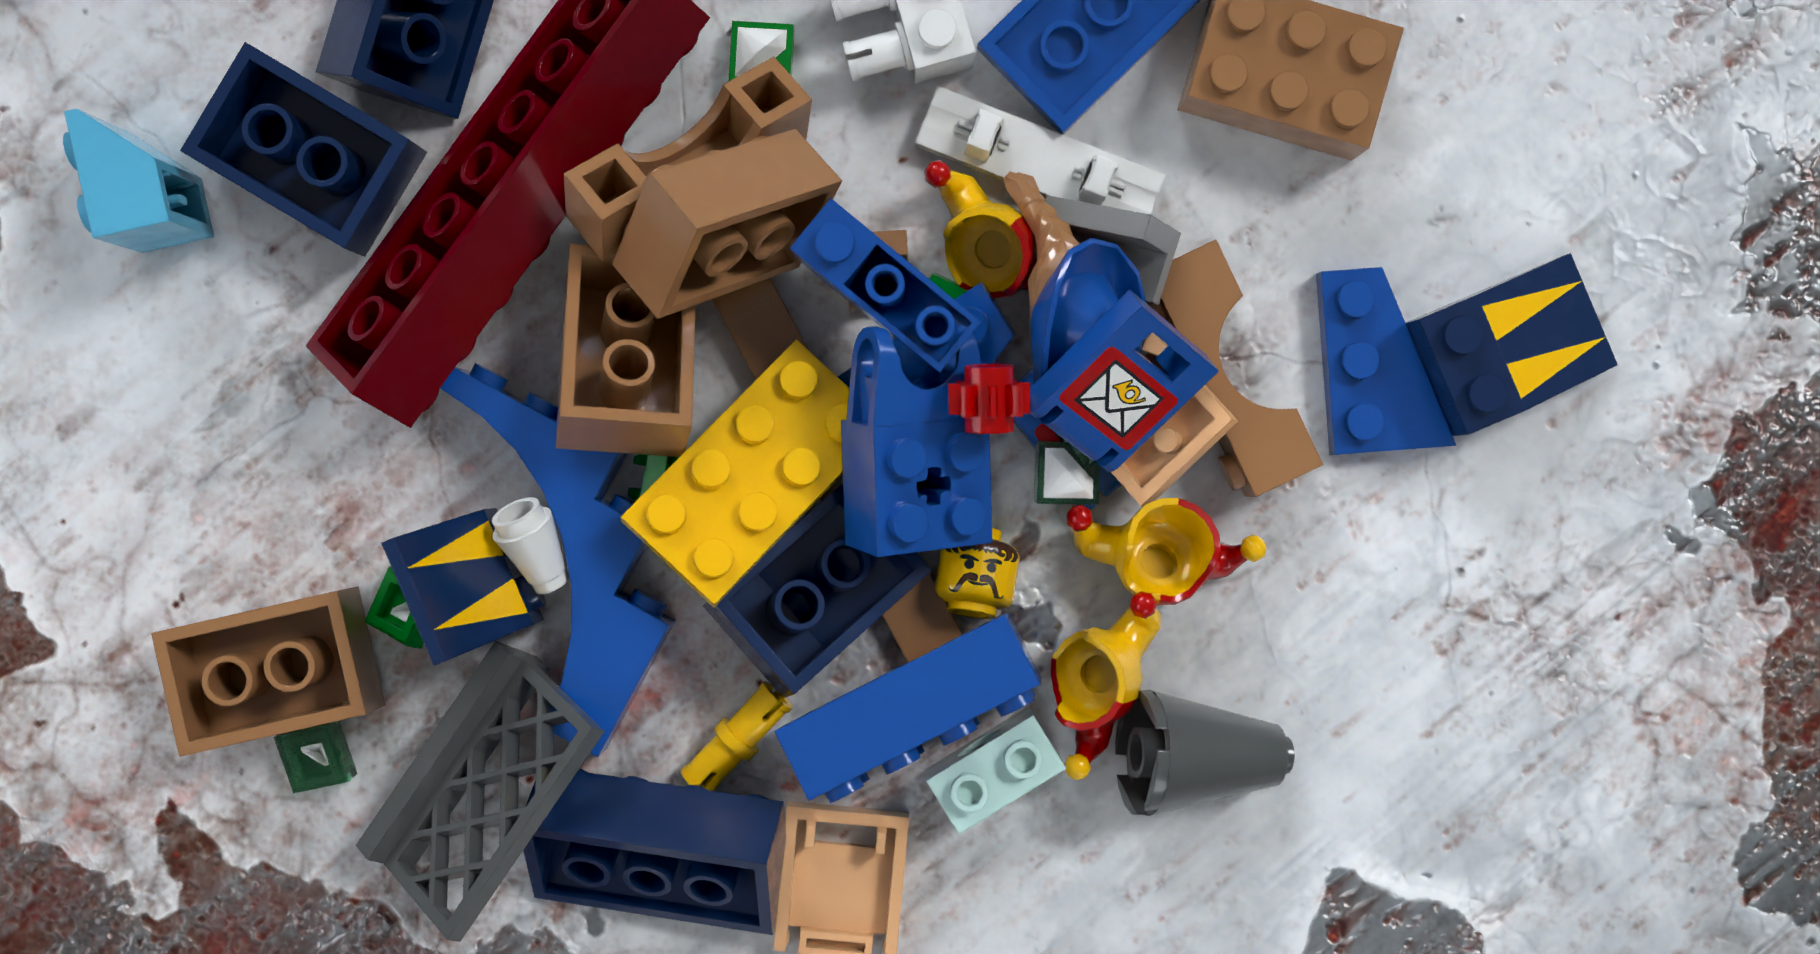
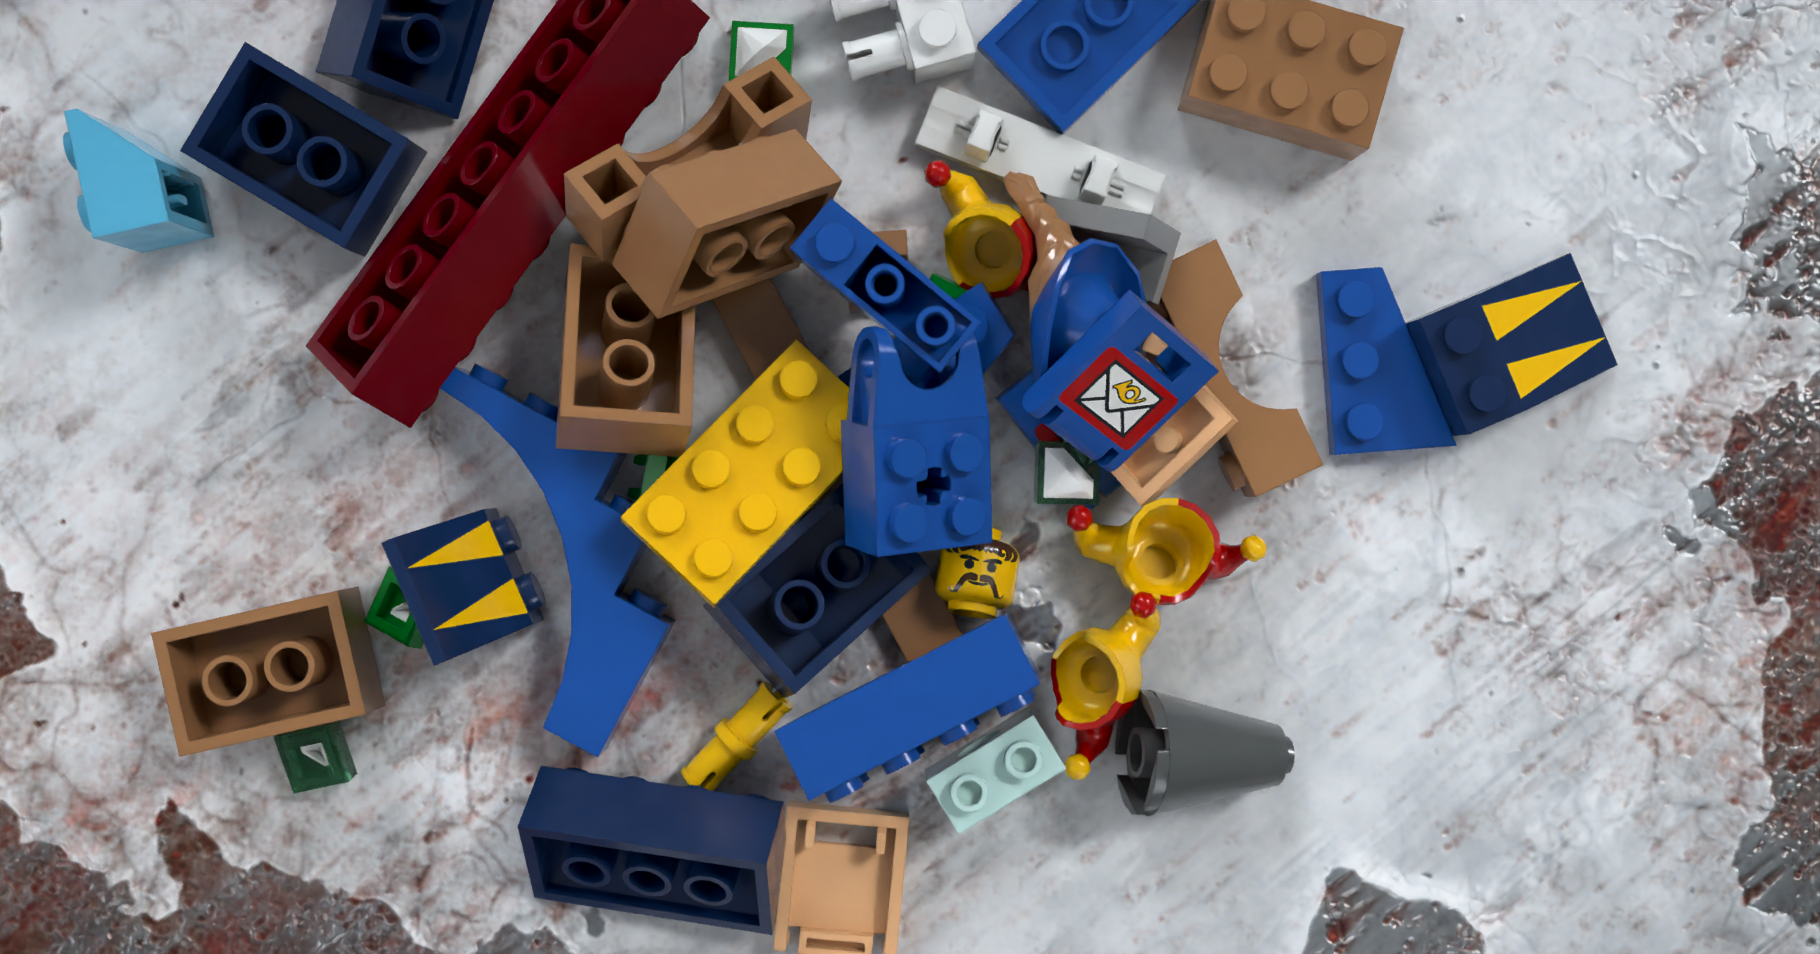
dark grey fence [355,641,605,942] -> none
white cone [492,497,569,594] -> none
red gear [948,364,1030,434] -> none

